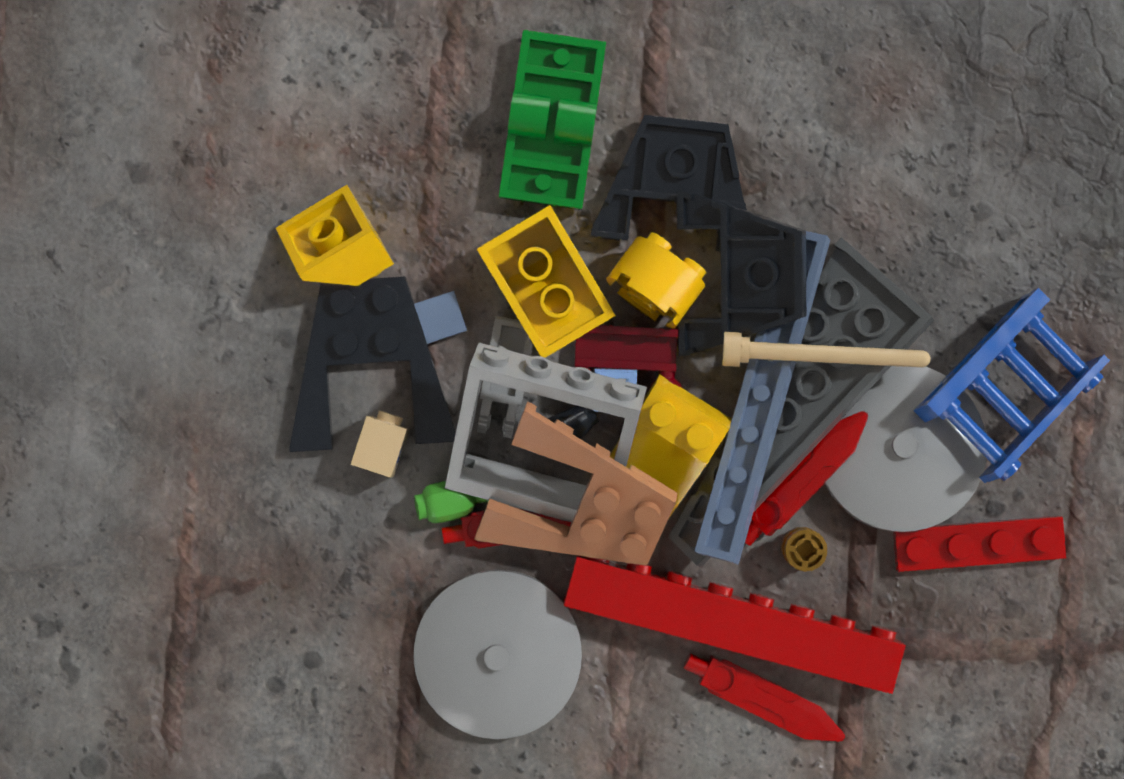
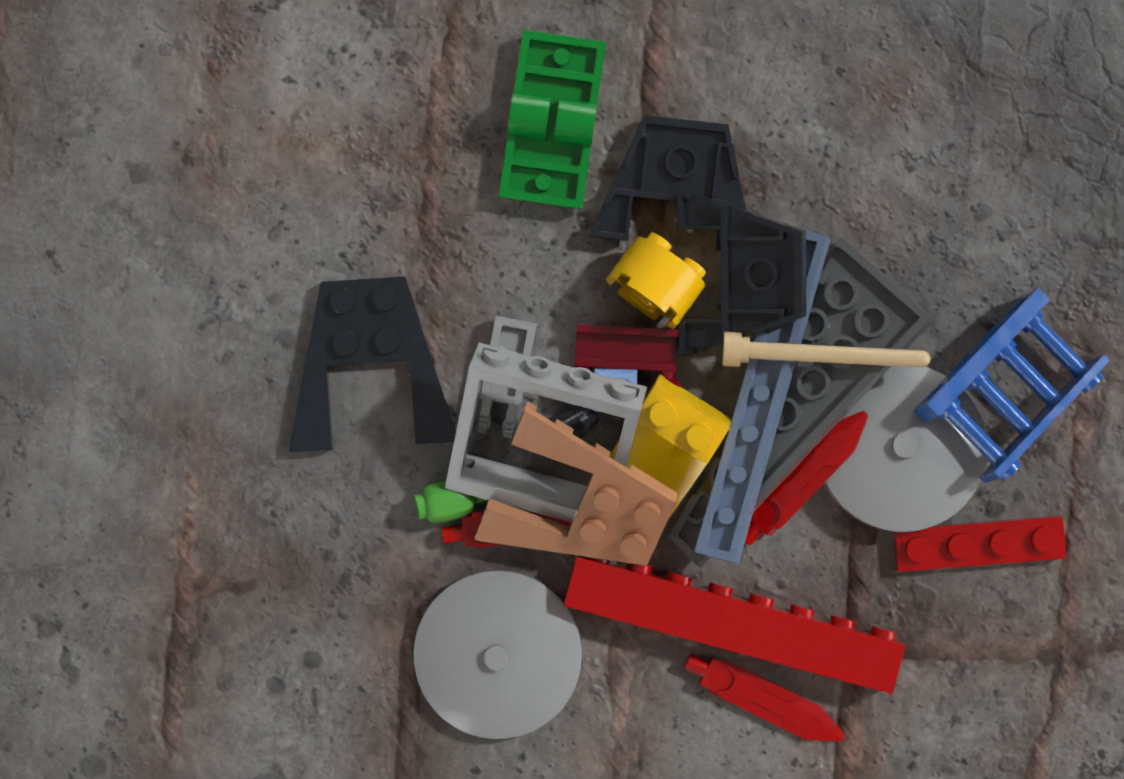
yellow slope [276,185,394,286] -> none
tan brick [351,410,410,478] -> none
sand blue tile [414,291,468,344] -> none
yellow slope [477,205,616,358] -> none
pearl gold wheel [781,527,828,572] -> none

